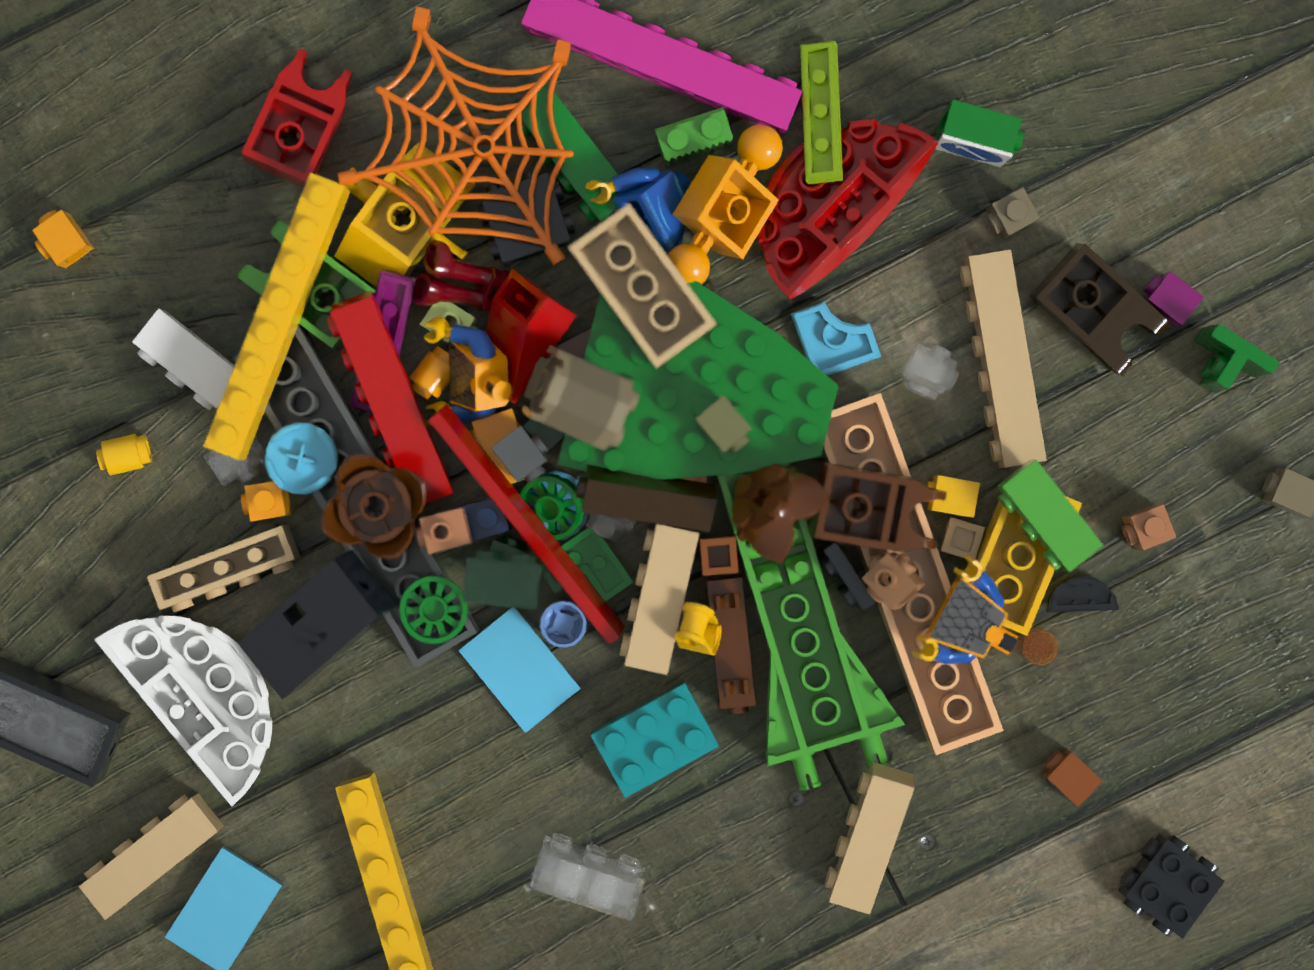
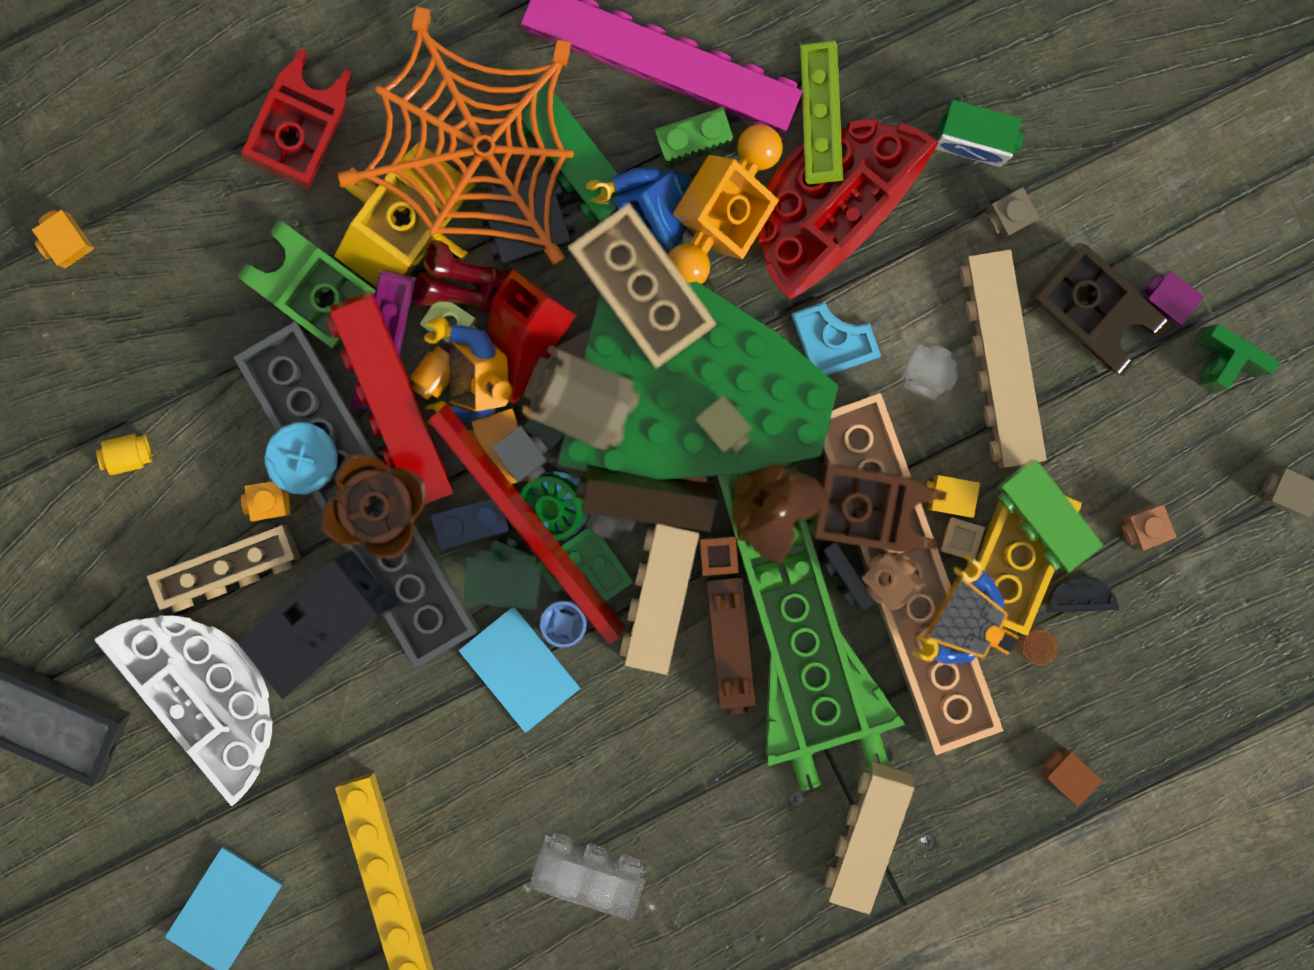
tan brick [79,793,224,920] -> none
white brick [132,308,235,410] -> none
yellow brick [203,173,350,460] -> none
clear brick [203,437,264,486] -> none
green wheel [400,576,468,644] -> none
nougat brick [415,508,473,554] -> none
teal brick [591,680,719,798] -> none
yellow piece [674,603,722,656] -> none
black brick [1118,834,1225,939] -> none

